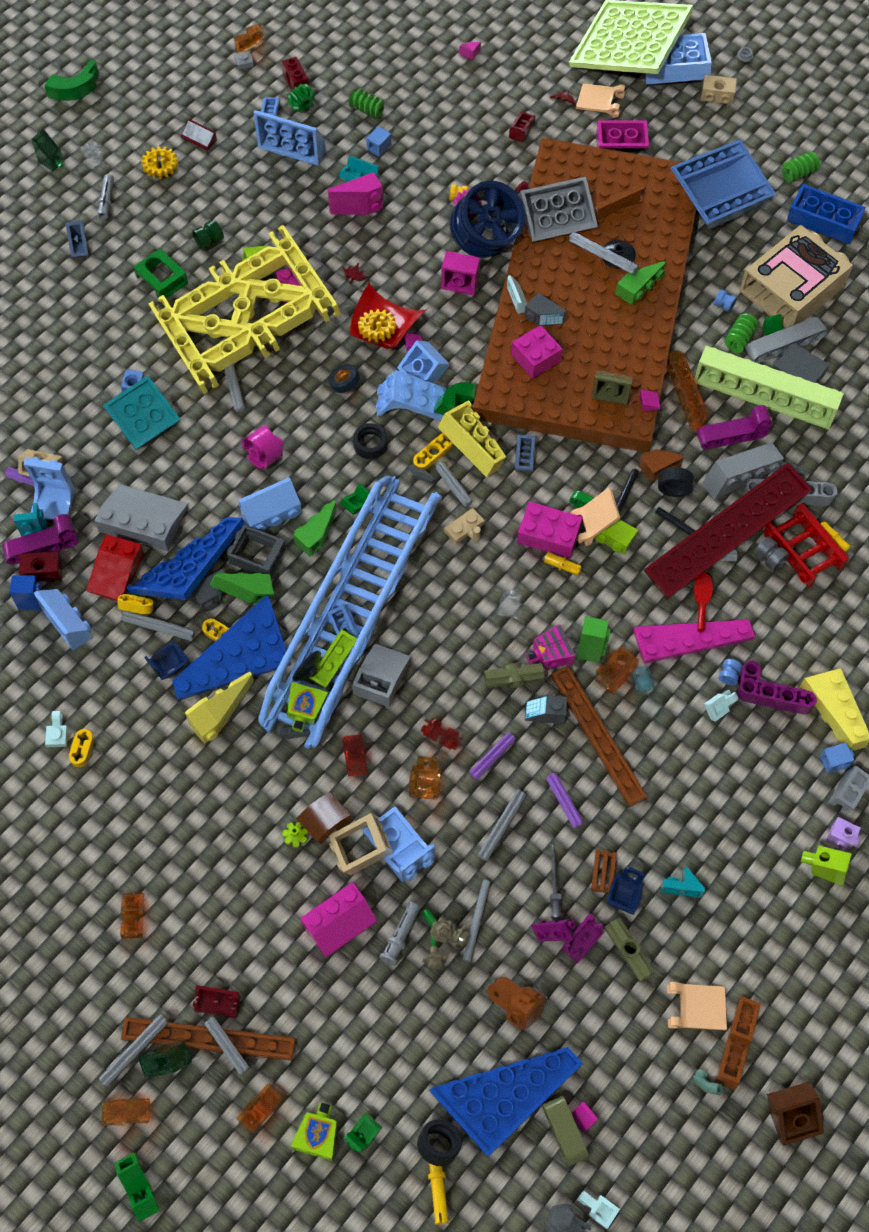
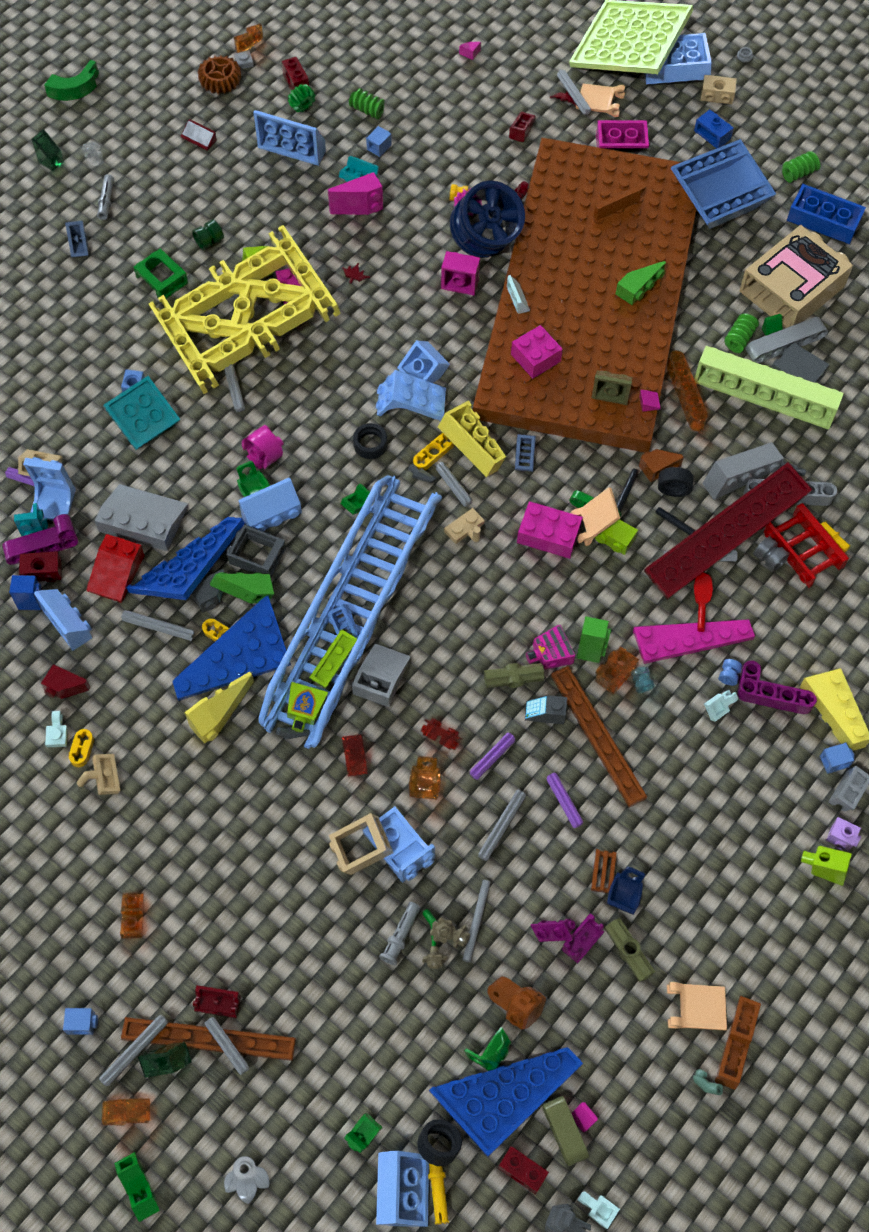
yellow beam [117,594,153,614] -> none
yellow gear [141,146,178,179] -> none
dark blue piece [144,641,189,680] -> none
clear orange slope [236,1083,285,1134] -> none
medium blue slope [261,97,280,117] -> none
lime plant [282,822,308,848] -> none
torso [291,1103,337,1161] -> none
black dish [292,651,322,682] -> none
bright green slope [293,500,337,557] -> none
reddish brown slope [296,792,353,845] -> none
dark pink slope [300,882,377,958] -> none
black wheel [328,364,360,393] -> none
red piece [350,283,428,349] -> none
yellow gear [358,309,396,342] -> none
dark pink slope [404,332,422,353] -> none
green brick [434,382,475,415] -> none
clear bracket [498,589,521,618] -> none
light grey slope [518,177,598,242] -> none
dark grey slope [524,292,566,326] -> none
yellow axle [544,551,582,575] -> none
flat silver sword [549,845,563,922] -> none
flat silver axle [569,232,639,275] -> none
black dish [602,240,636,269] -> none
teal slope [660,866,705,898] -> none
magenta beam [696,405,772,450] -> none
medium blue wheel [713,289,737,313] -> none
reddish brown slope [767,1082,824,1146] -> none
none -> dark red slope [41,664,91,699]
none -> medium blue brick [63,1008,98,1035]
none -> tan plate [77,754,120,795]
none -> dark orange gear [198,55,241,95]
none -> light grey plate [224,1156,270,1204]
none -> green piece [236,461,270,497]
none -> light blue slope [376,1151,429,1227]
none -> green piece [464,1027,511,1071]
none -> dark red brick [498,1146,549,1195]
none -> light grey axle [557,70,591,115]
none -> blue brick [694,109,734,148]

